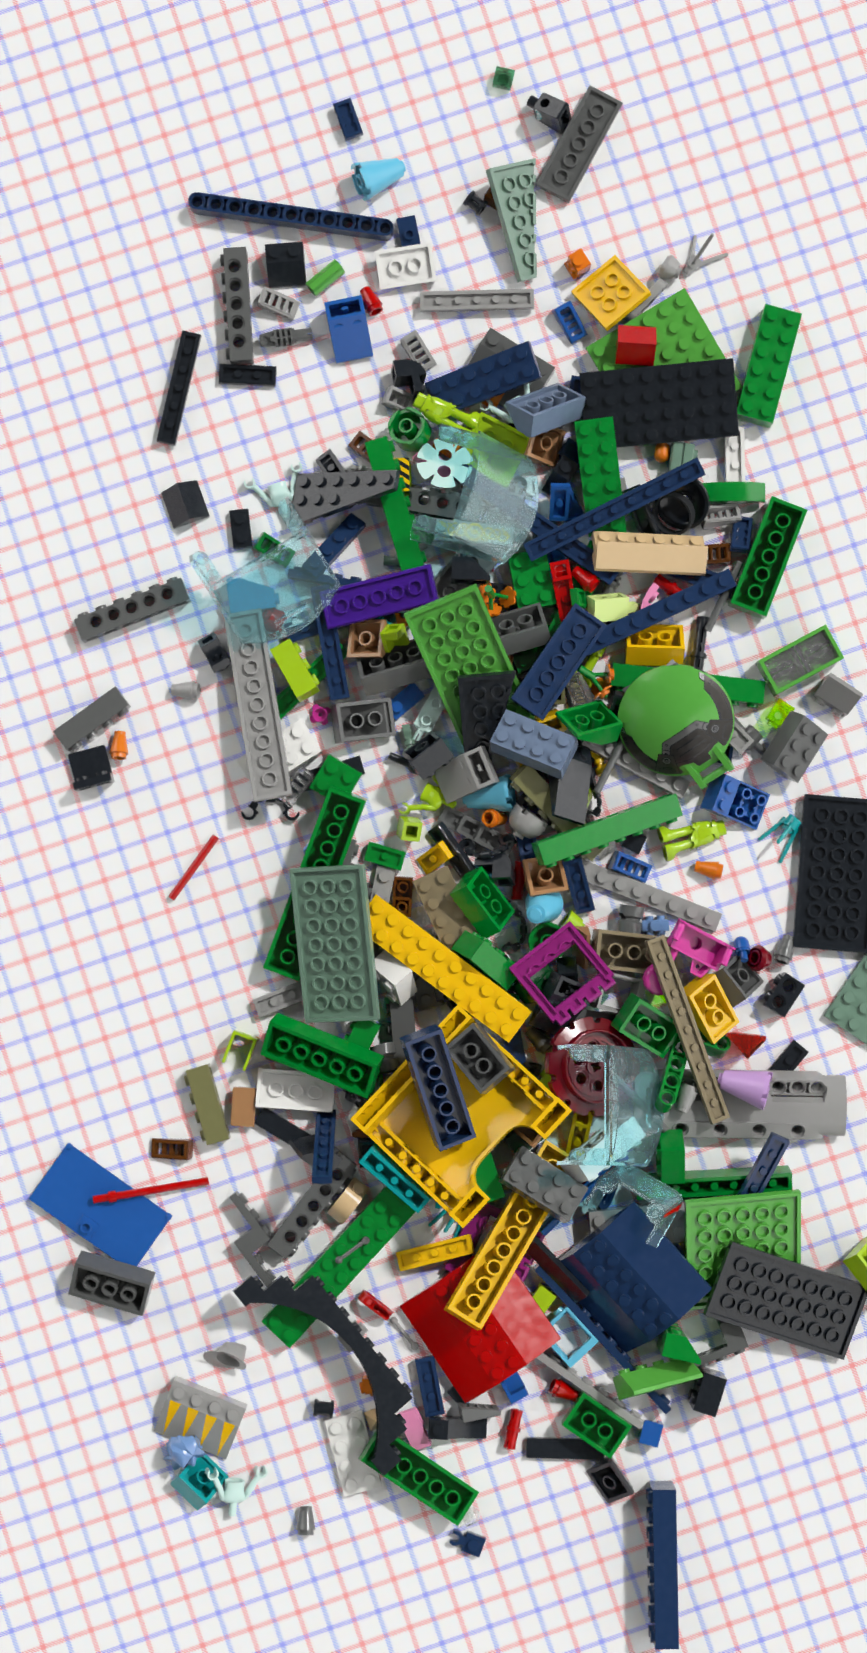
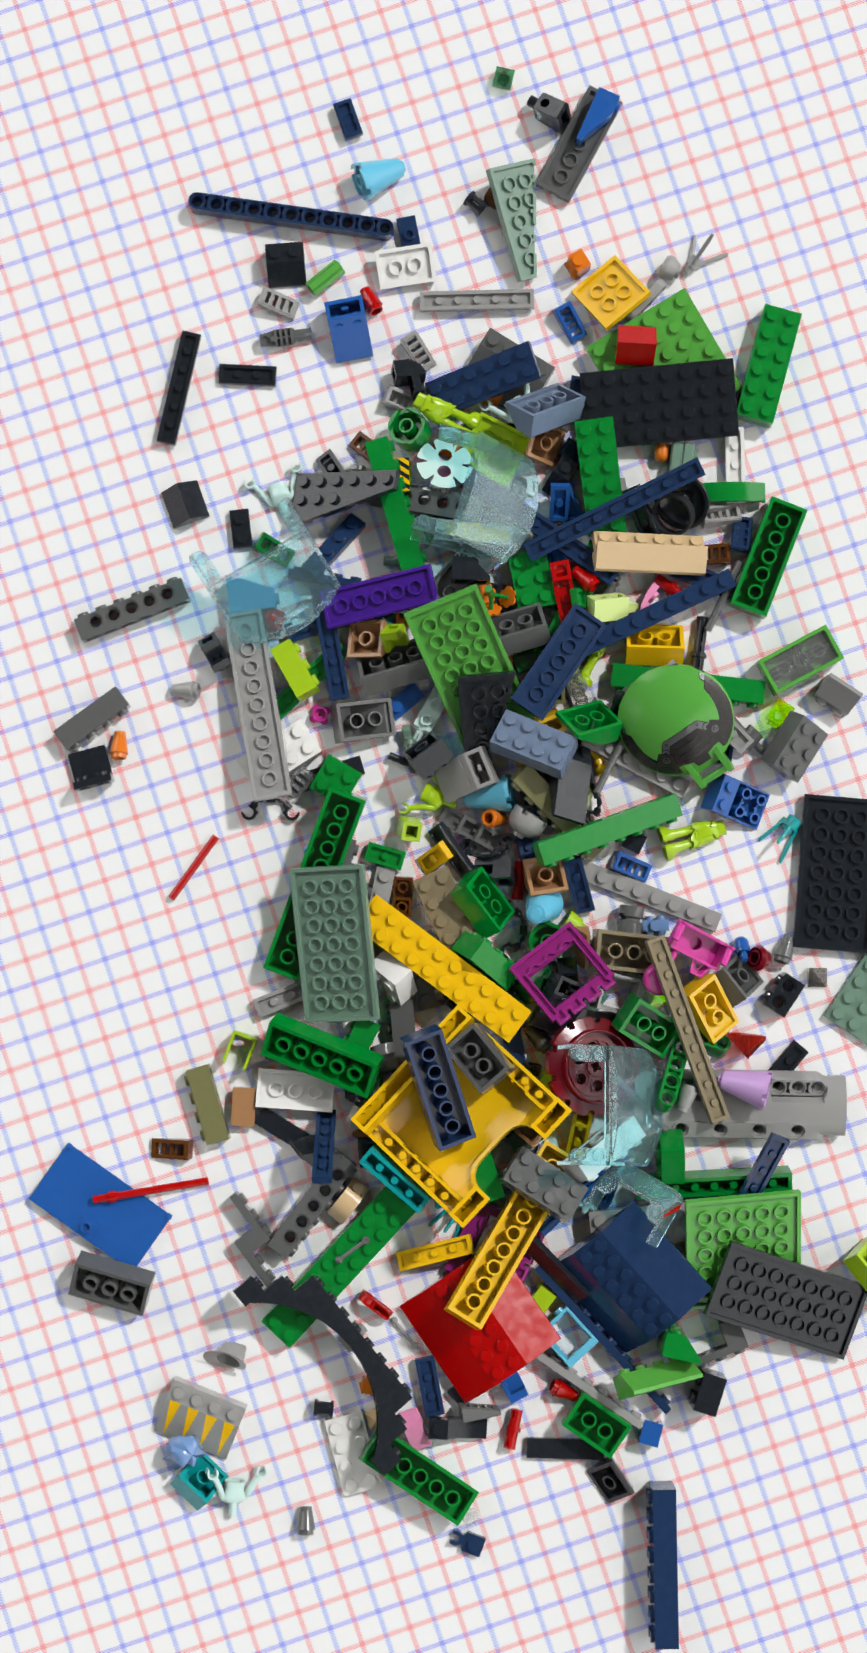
dark grey brick [220,247,254,365] -> none
plant [577,664,615,700] -> none
orange cone [694,861,724,880] -> none
none -> blue slope [575,87,621,146]
none -> clear smoke slope [807,968,827,987]

